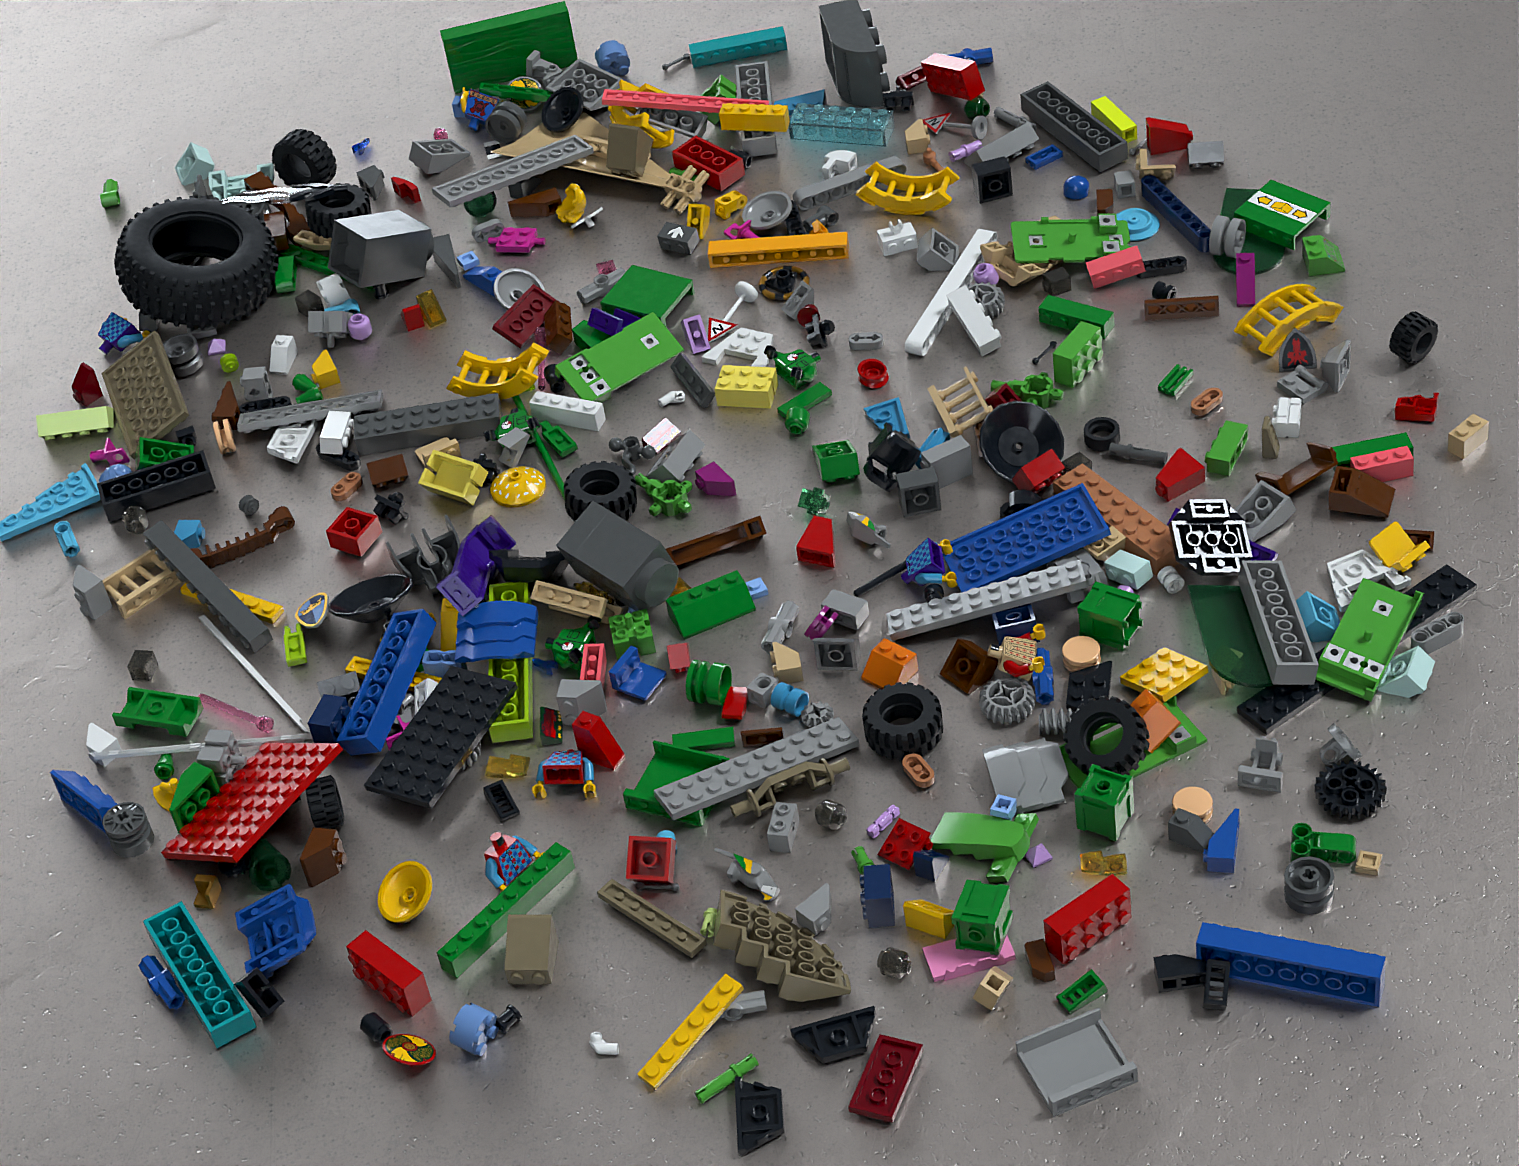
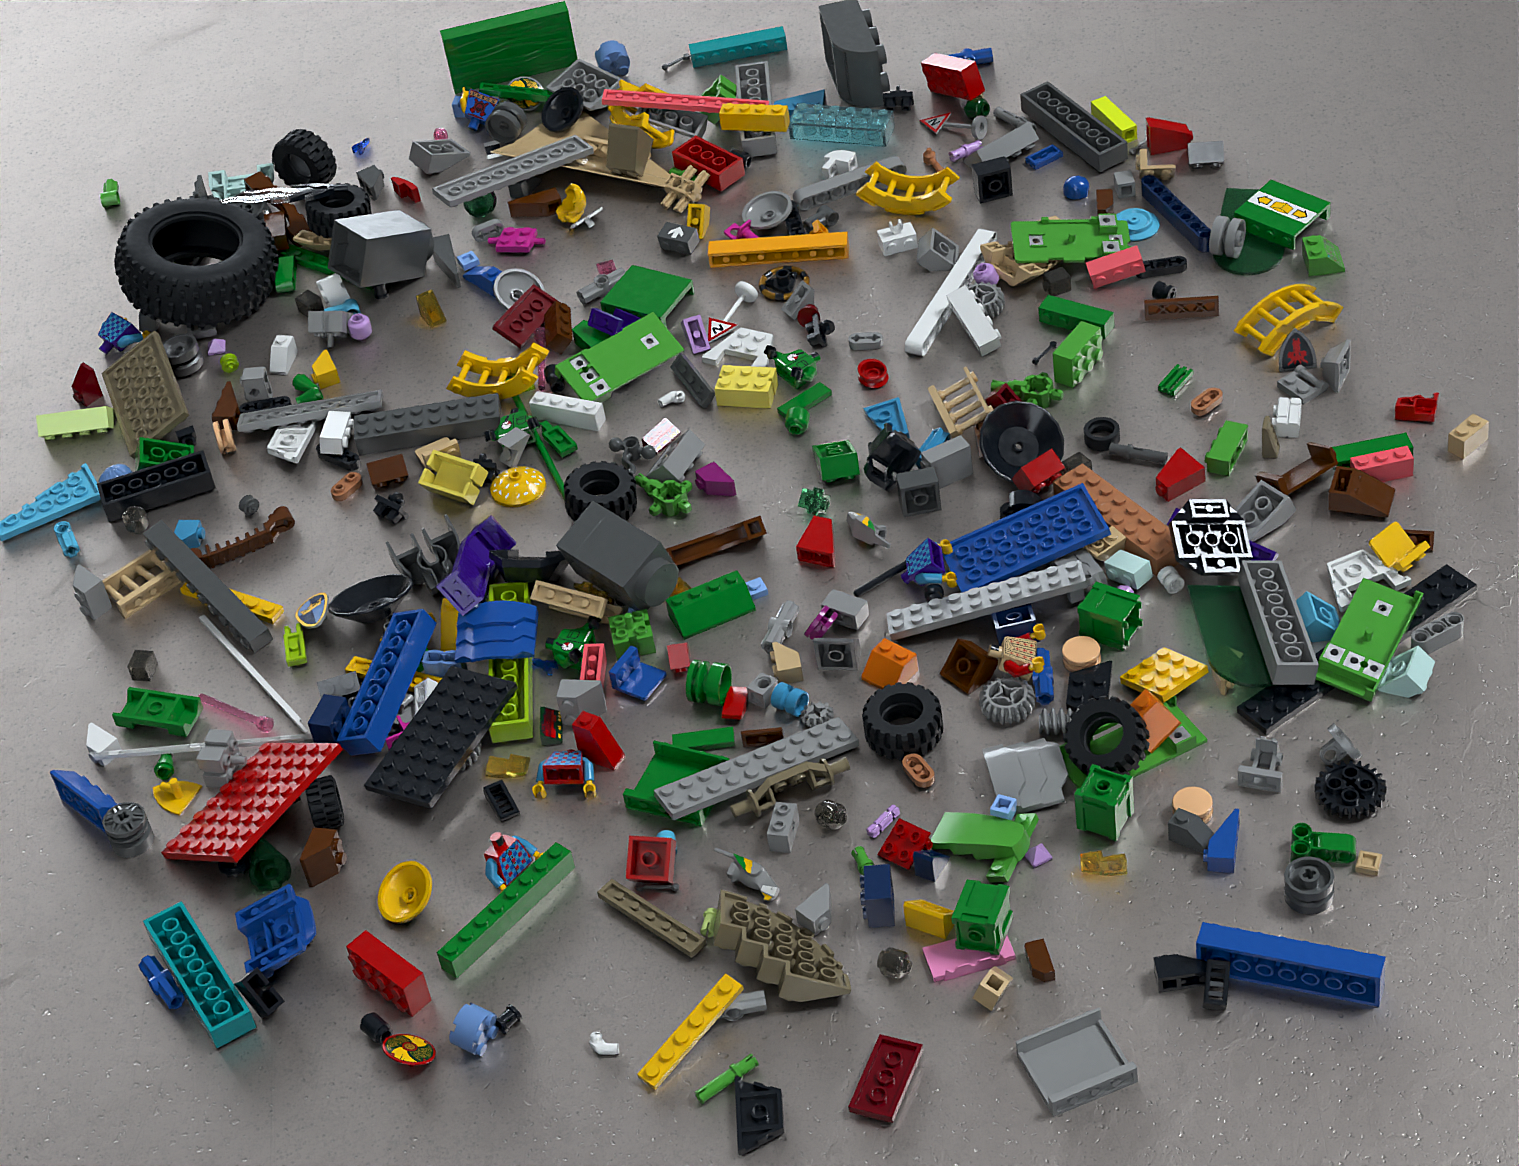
dark pink bracket [90,438,130,466] -> none
green slope [169,762,220,834] -> none
light aqua slope [175,142,215,186] -> none
pearl gold panel [193,874,221,909] -> none
red brick [326,507,383,557] -> none
red slope [401,304,425,332] -> none
dark tan slope [504,914,559,985] -> none
light grey tile [526,50,563,90] -> none
yellow leg [714,190,748,220] -> none
black wing [790,1006,876,1064] -> none
dark red slope [895,65,927,90] -> none
tan slope [904,119,931,155] -> none
red brick [1043,874,1132,965] -> none
green slope [1056,969,1108,1014] -> none
magenta slope [1236,253,1255,307] -> none
black tyre [1389,311,1438,364] -> none

